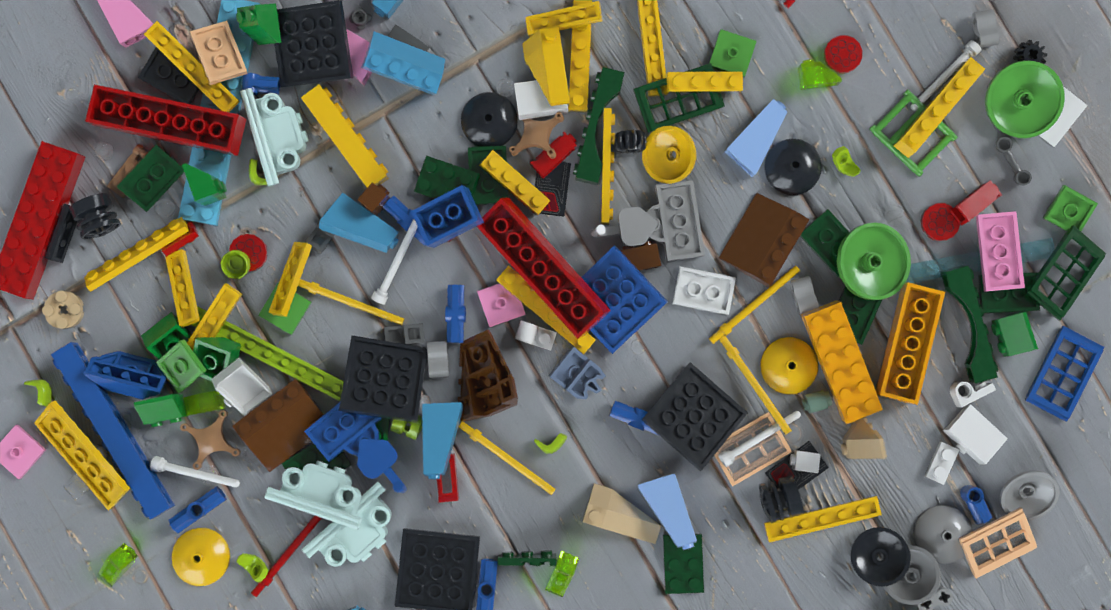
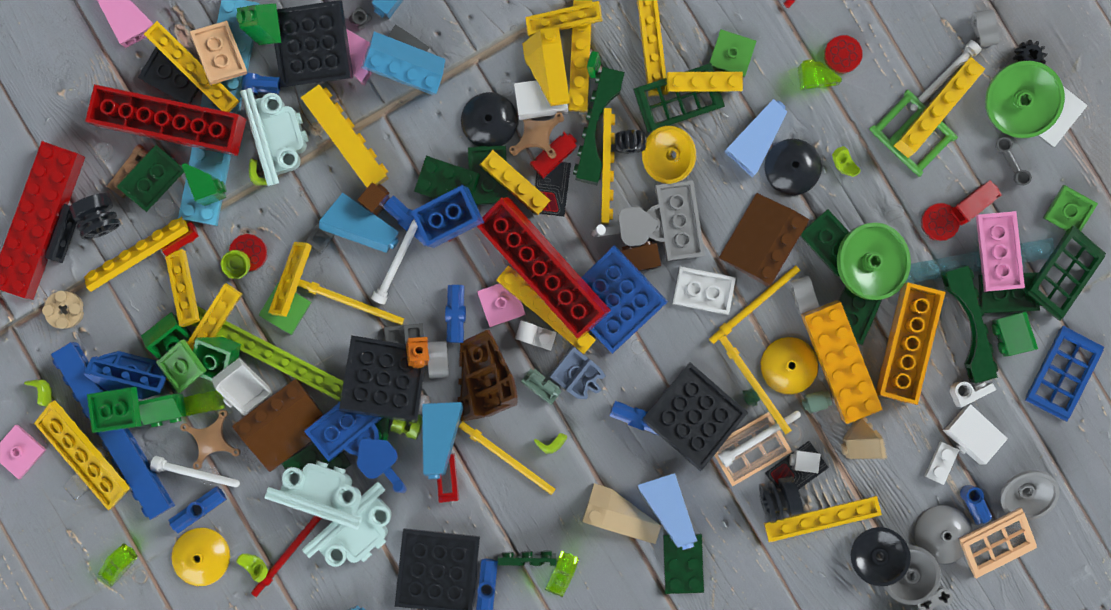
none -> green plate [87,387,142,433]
none -> orange brick [406,337,429,368]
none -> sand green hinge [521,368,561,405]
none -> green tile [587,51,601,79]
none -> clear green plate [742,388,760,407]

